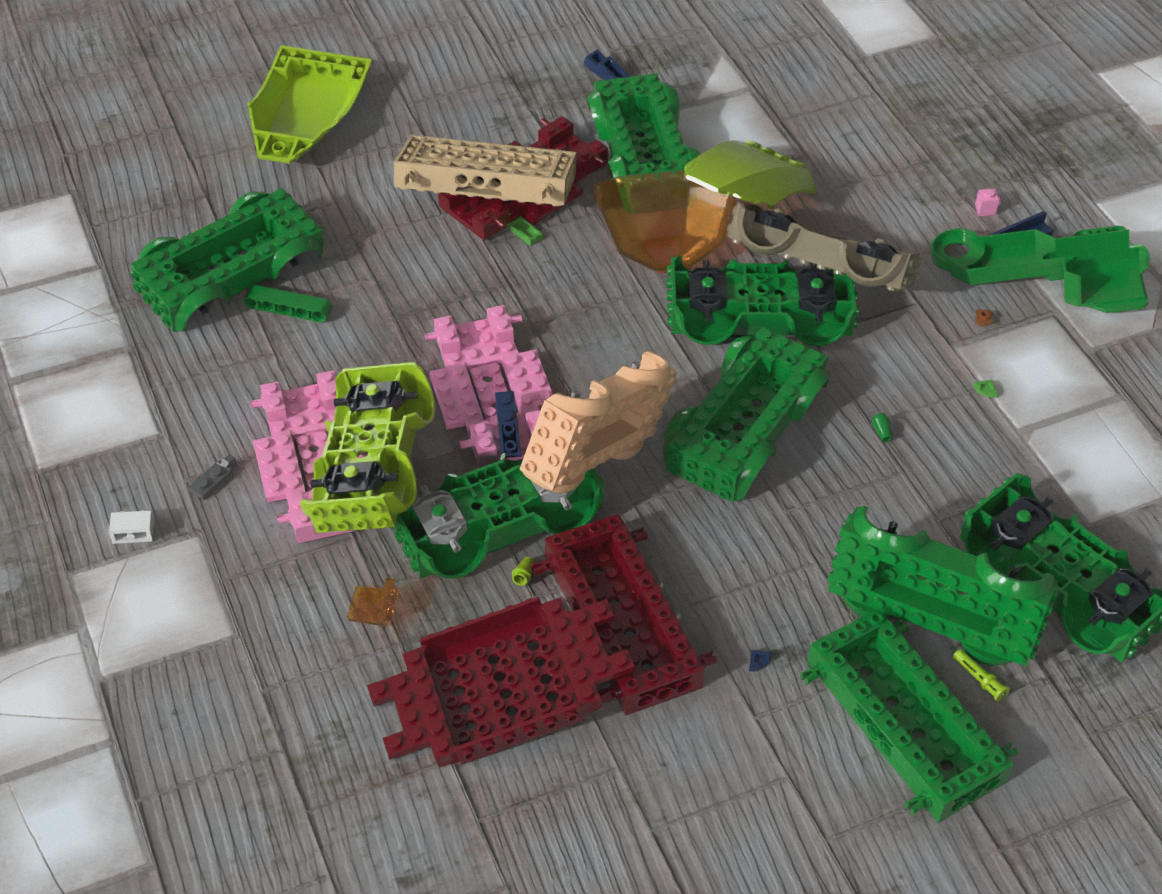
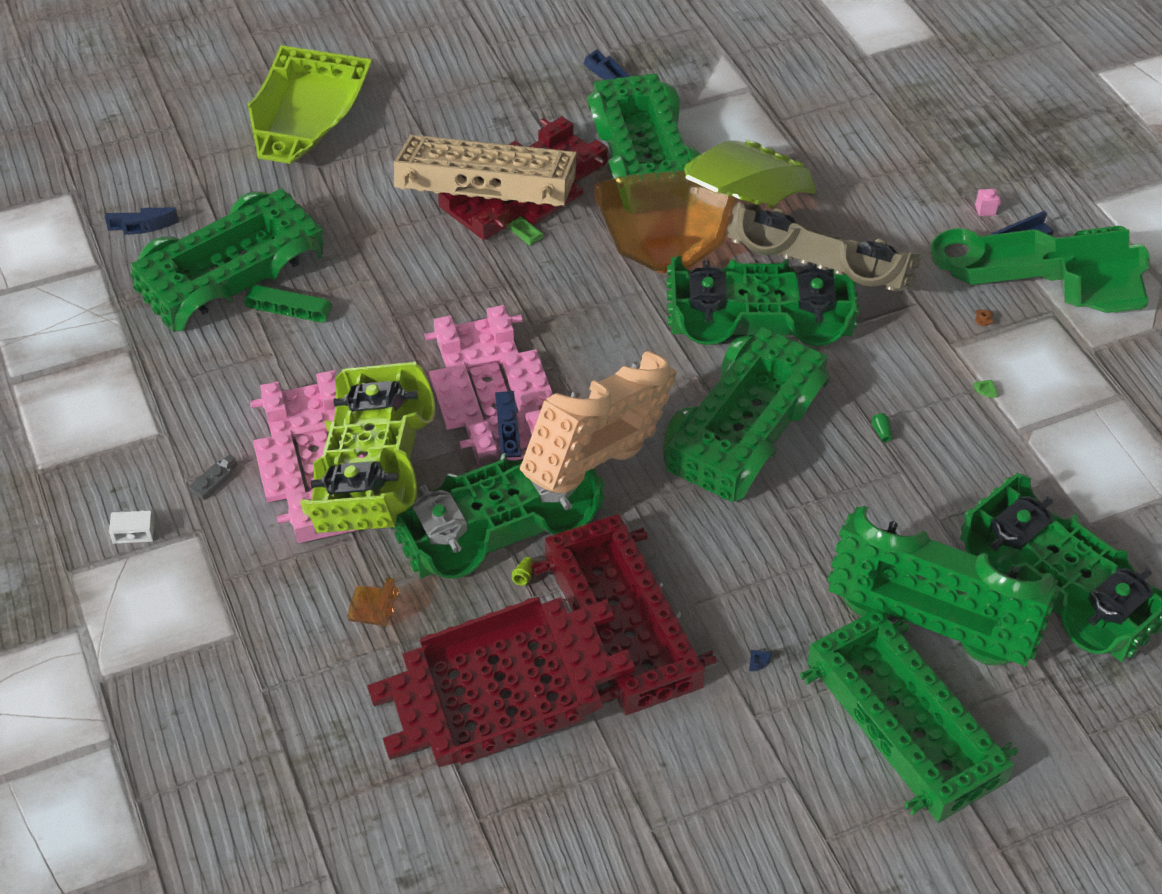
lime pin [953,649,1010,702] -> none
none -> dark blue slope [105,207,179,235]

